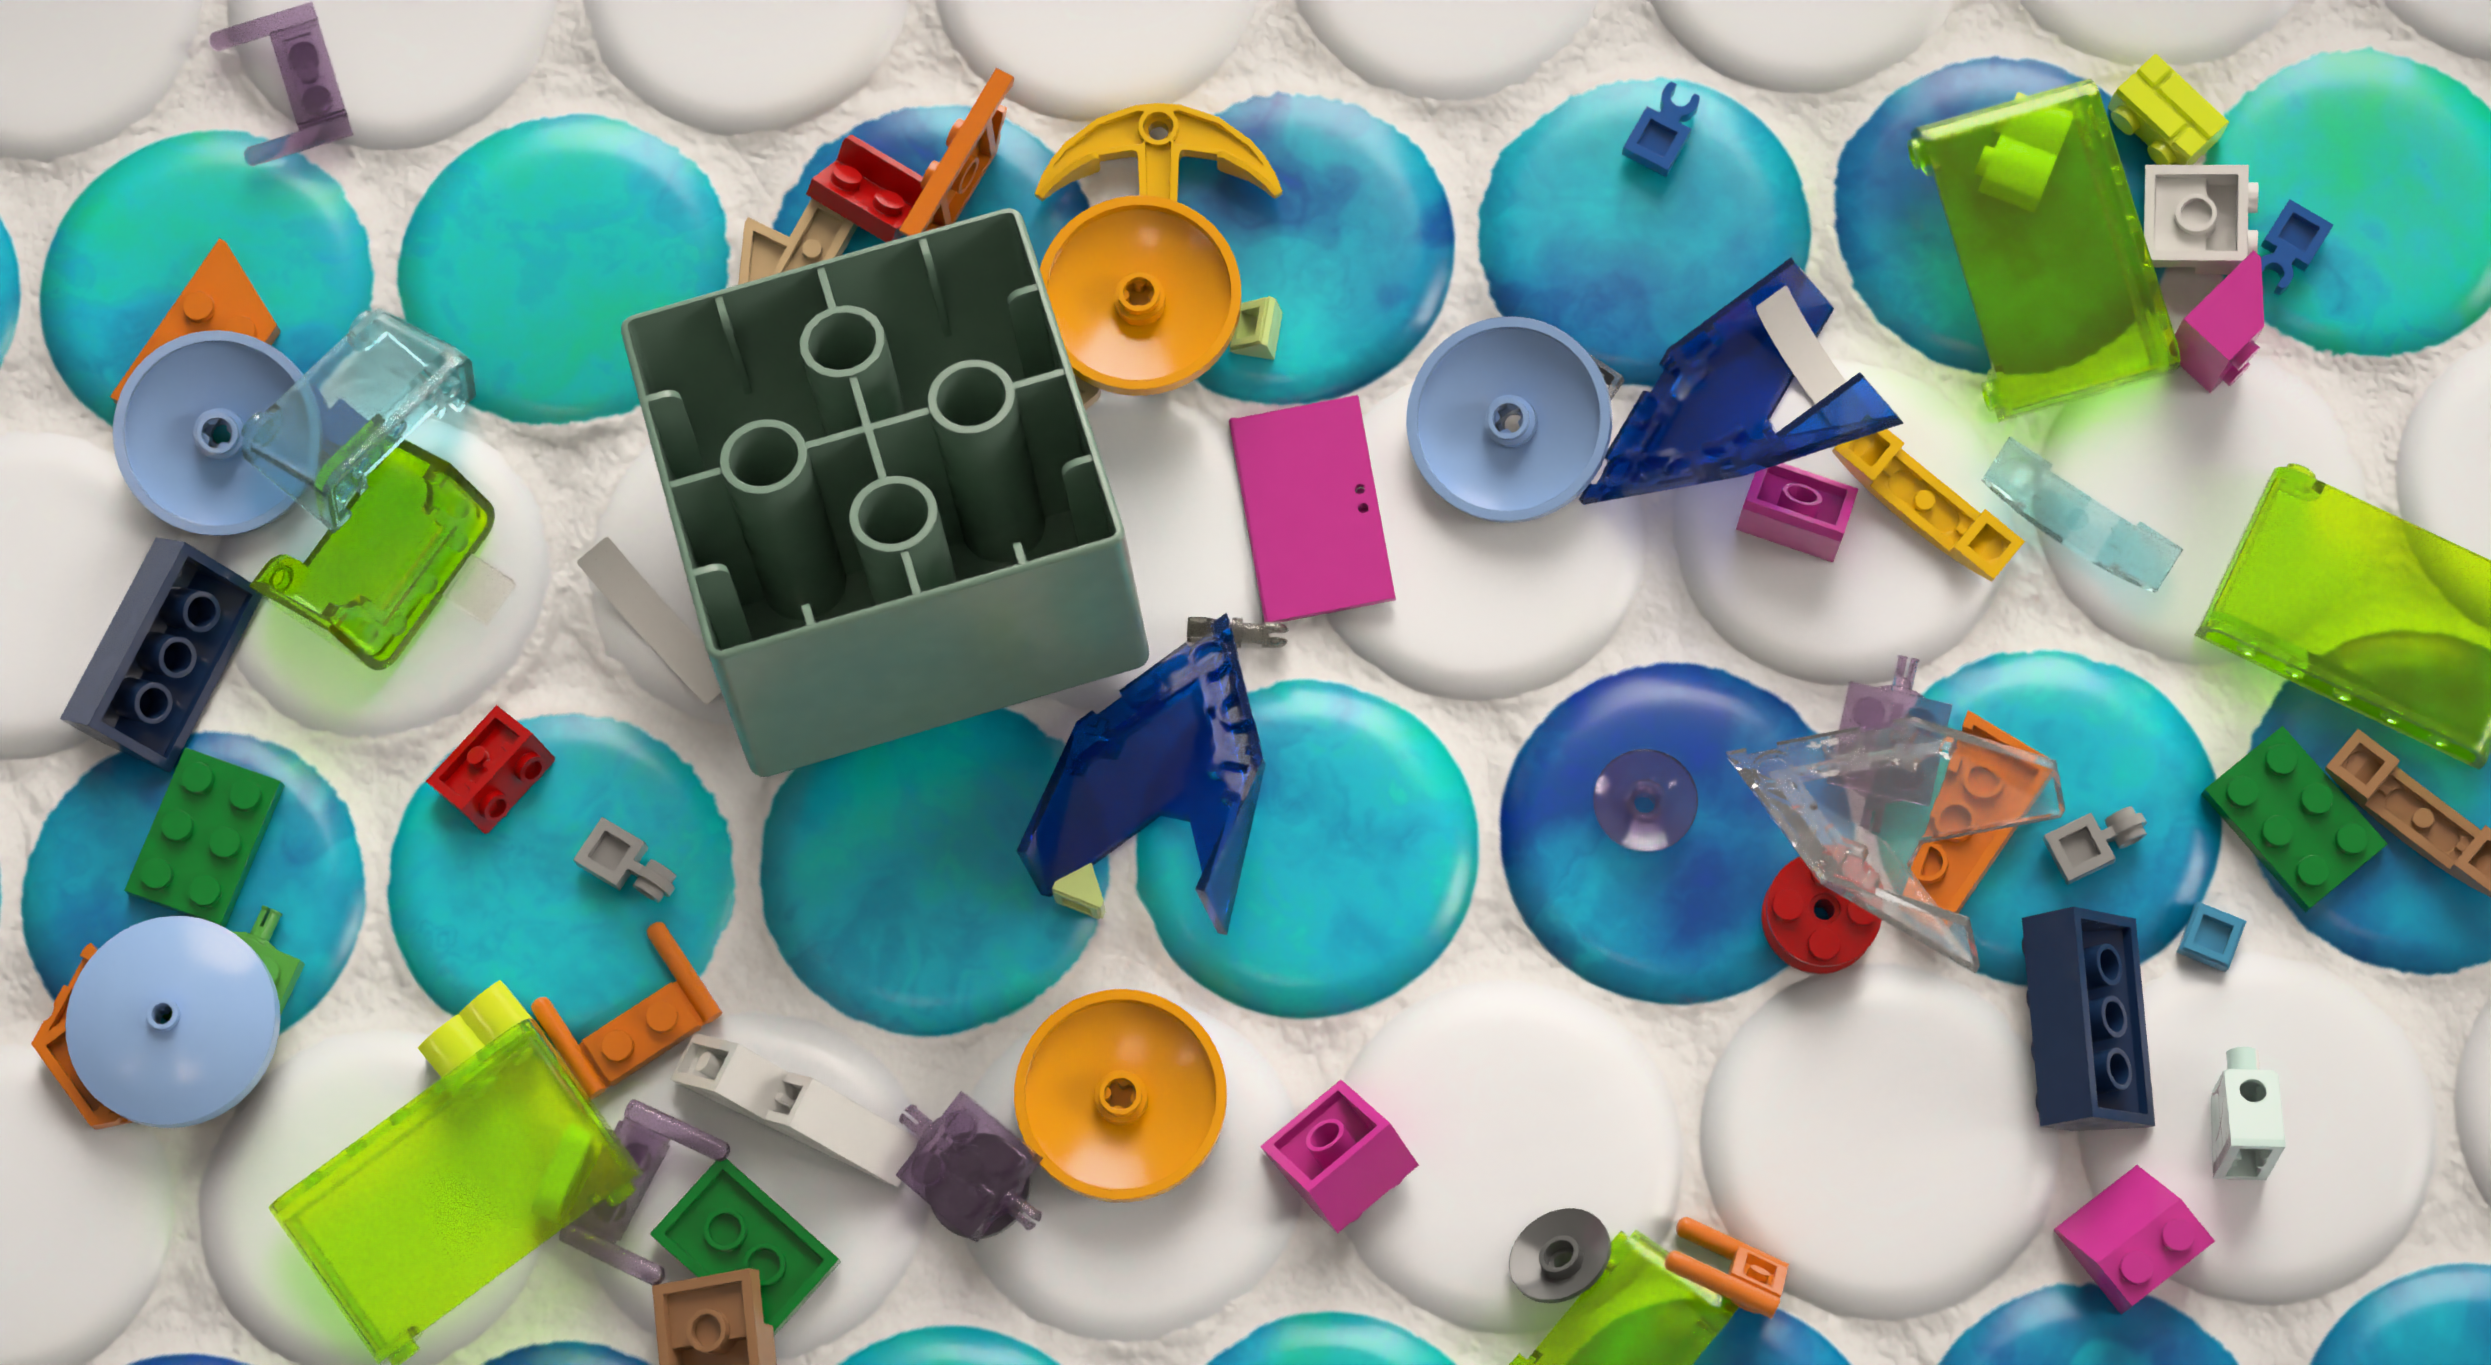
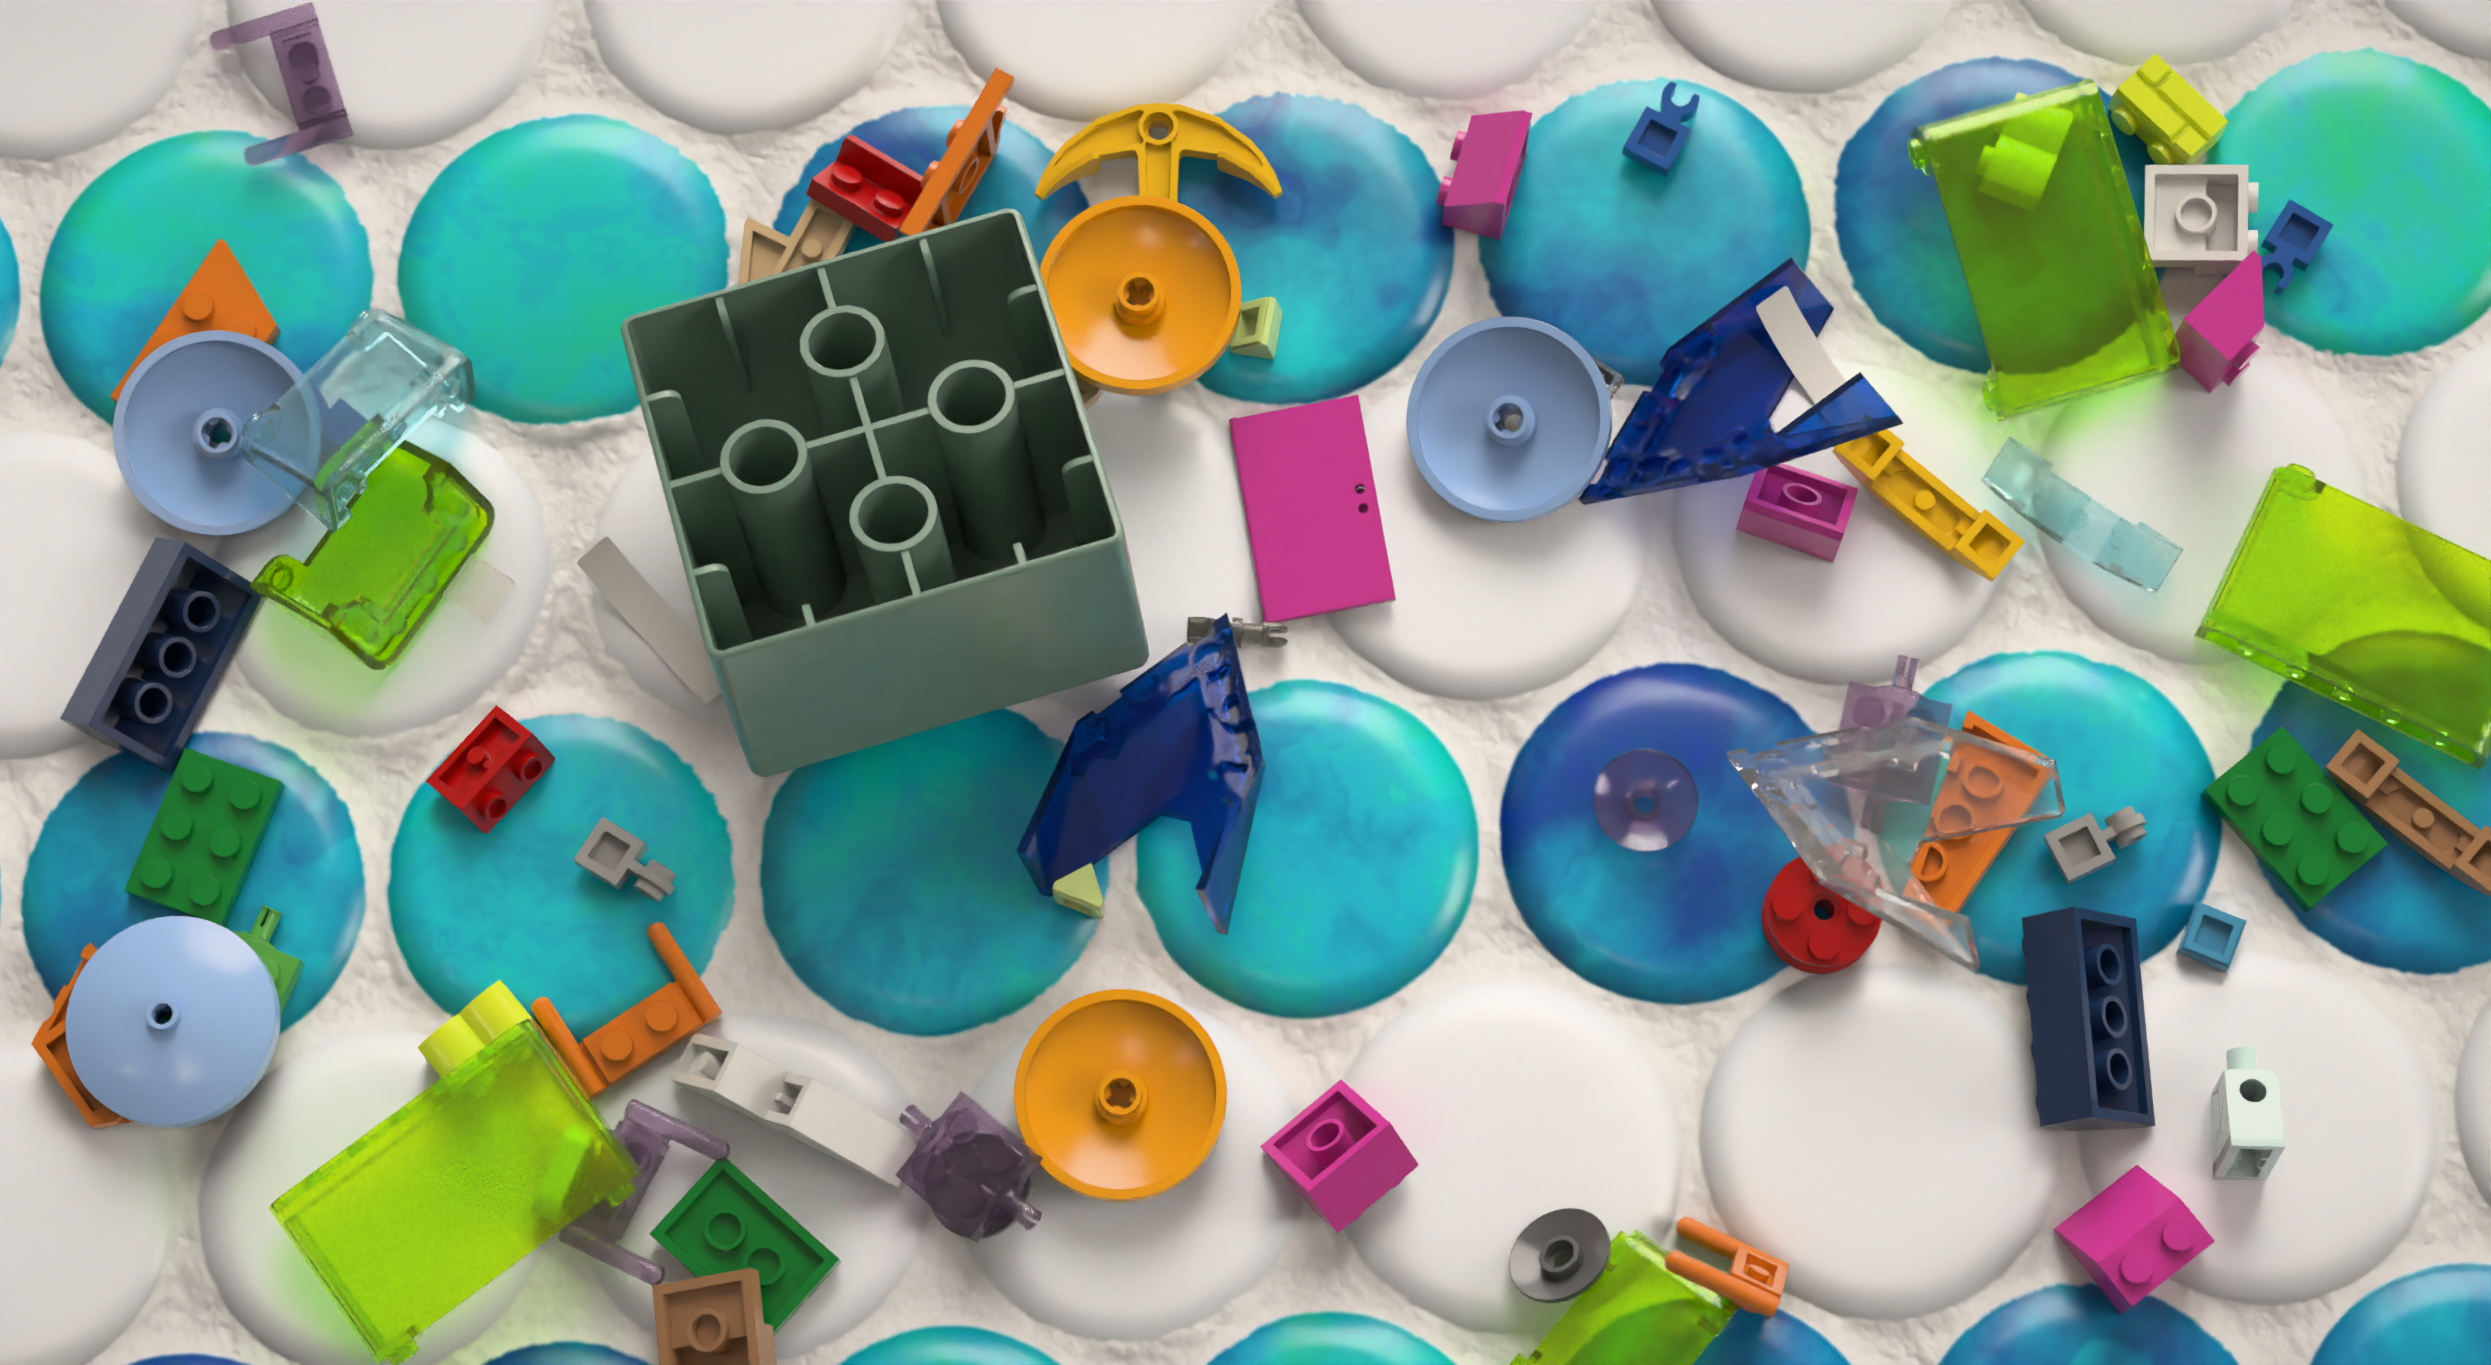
none -> dark pink slope [1436,110,1532,240]

